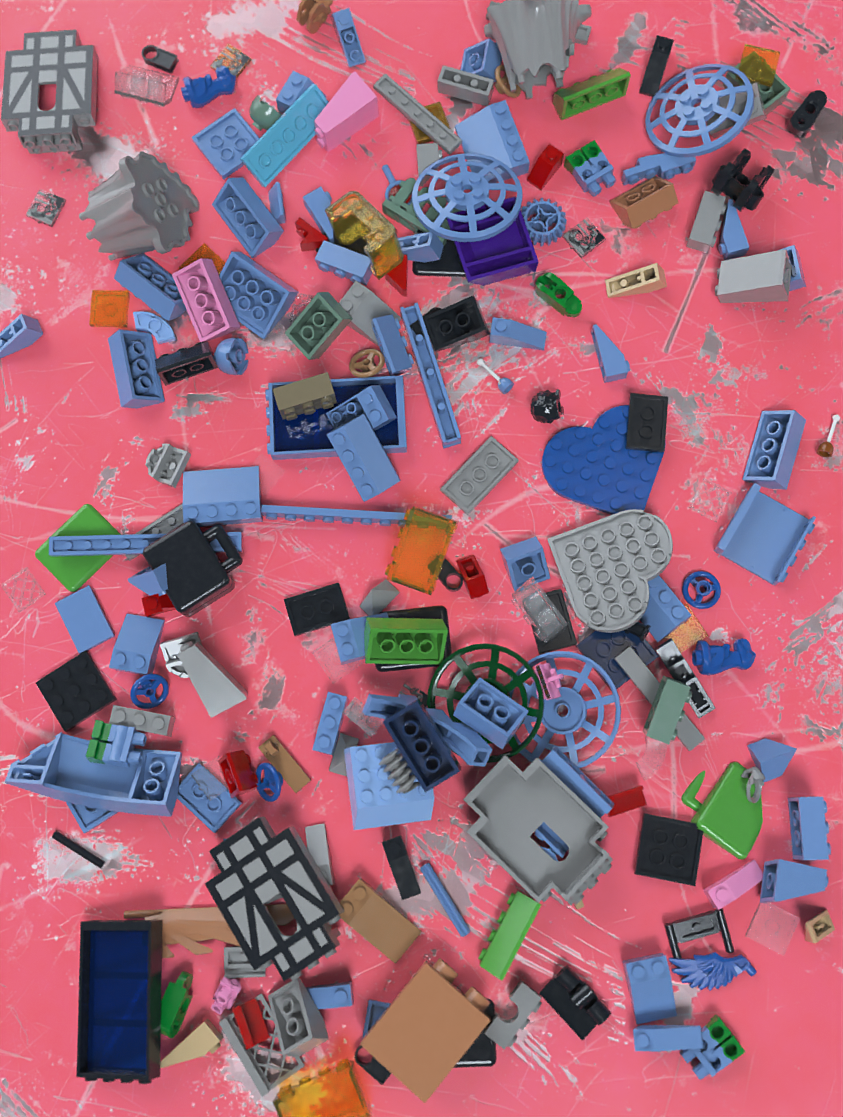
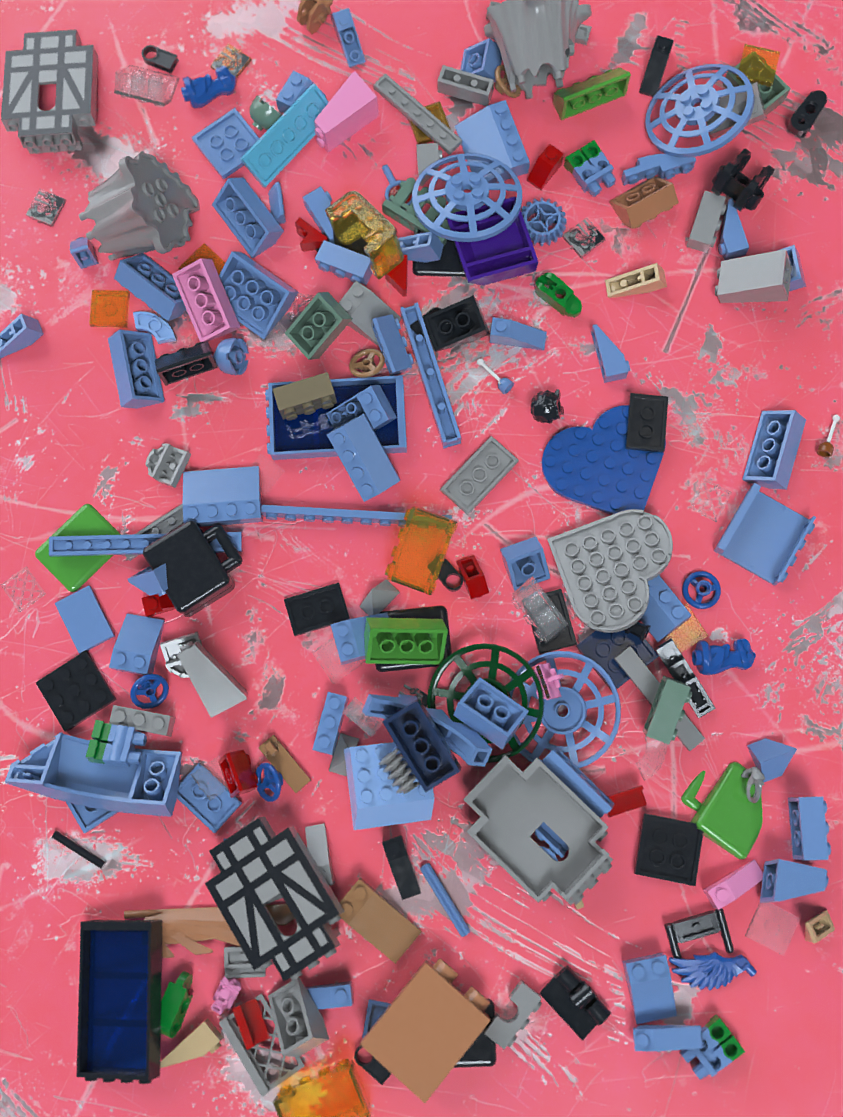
bright green slope [478,890,541,981] -> none
none -> medium blue slope [70,237,98,269]

